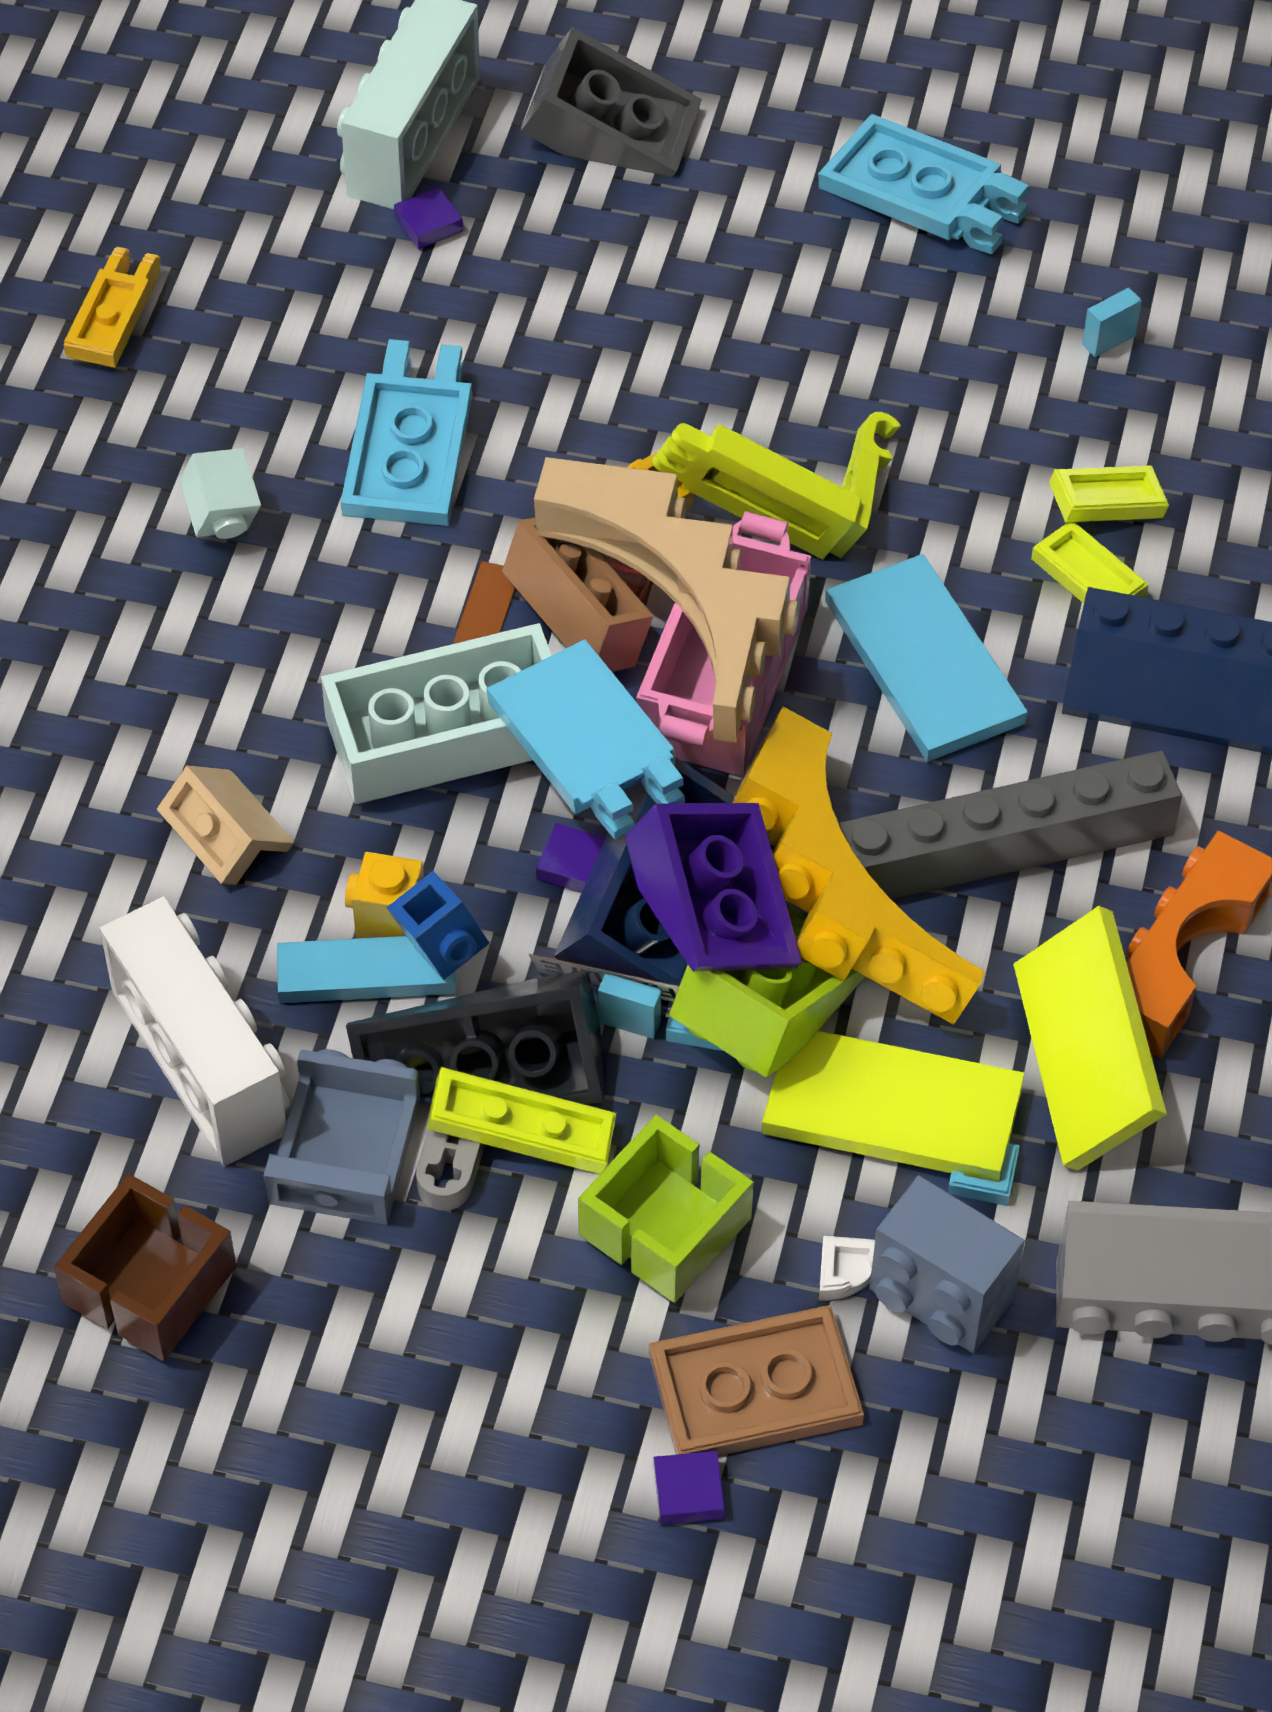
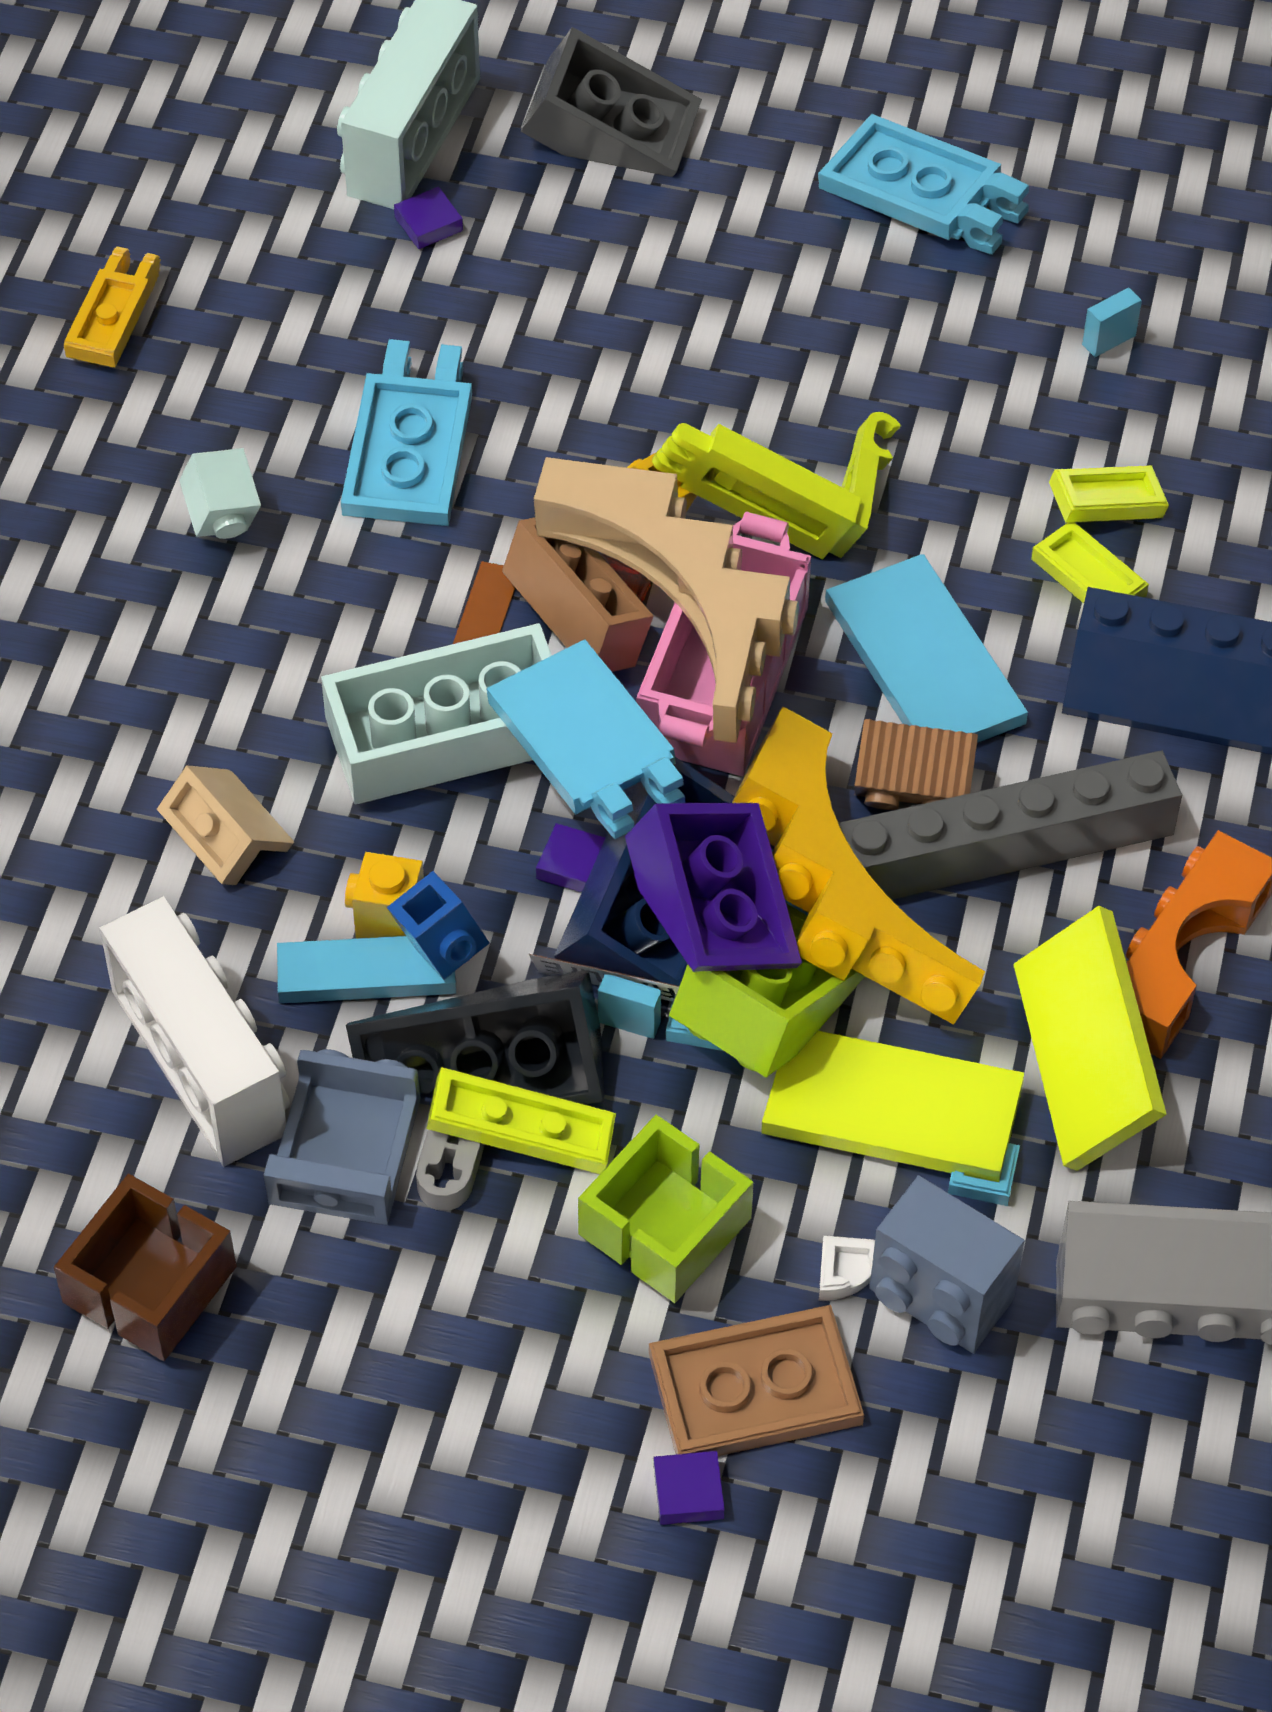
none -> medium nougat brick [855,719,978,810]

